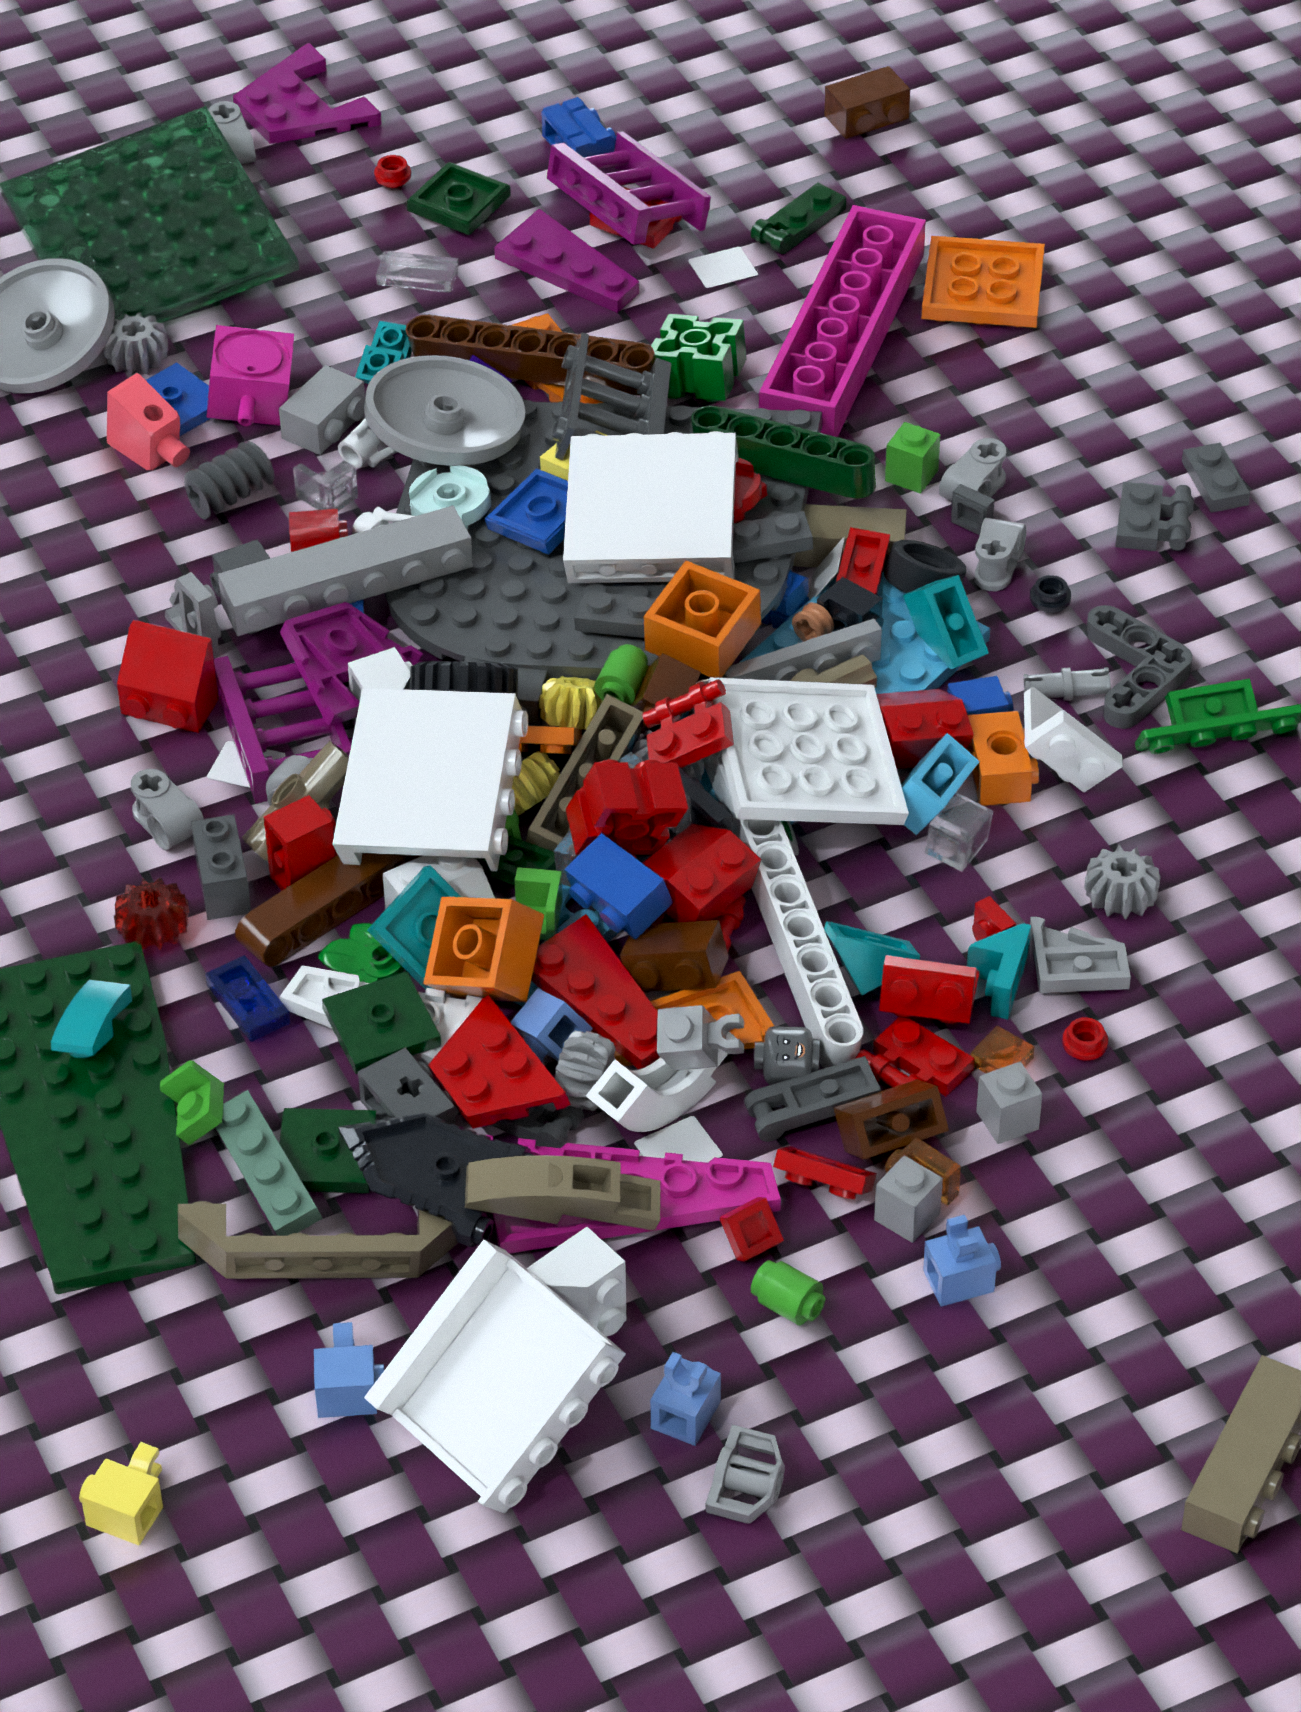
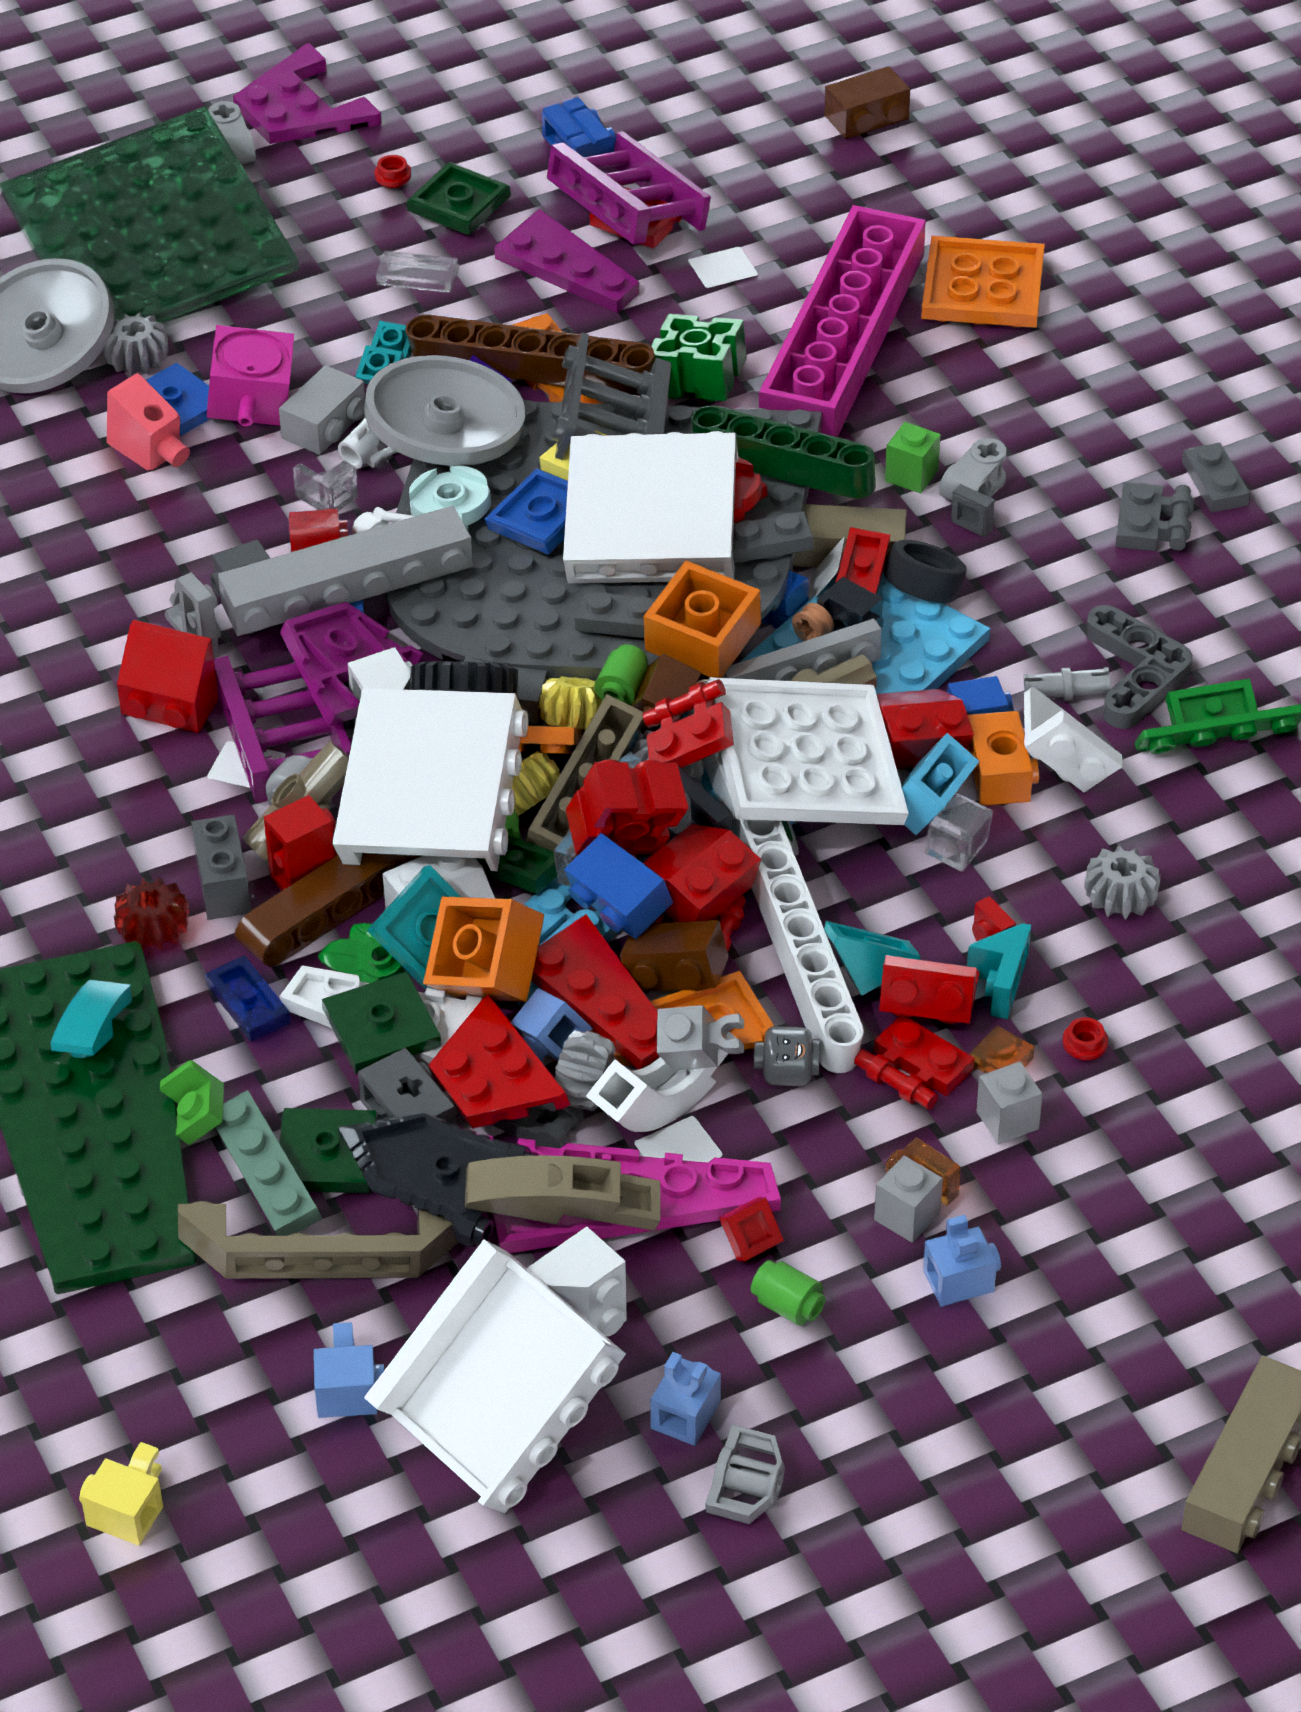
light grey piece [131,769,204,850] -> none
dark grey piece [184,441,275,520] -> none
bright green panel [515,867,563,940] -> none
dark grey plate [744,1056,881,1142] -> none
dark green plate [750,182,846,254] -> none
red plate [773,1146,877,1199] -> none
reddish brown brick [833,1079,949,1159] -> none
teal slope [903,575,989,669] -> none
light grey piece [974,517,1027,591] -> none
black plate [1030,575,1071,613] -> none
light grey wing [1030,917,1131,993] -> none

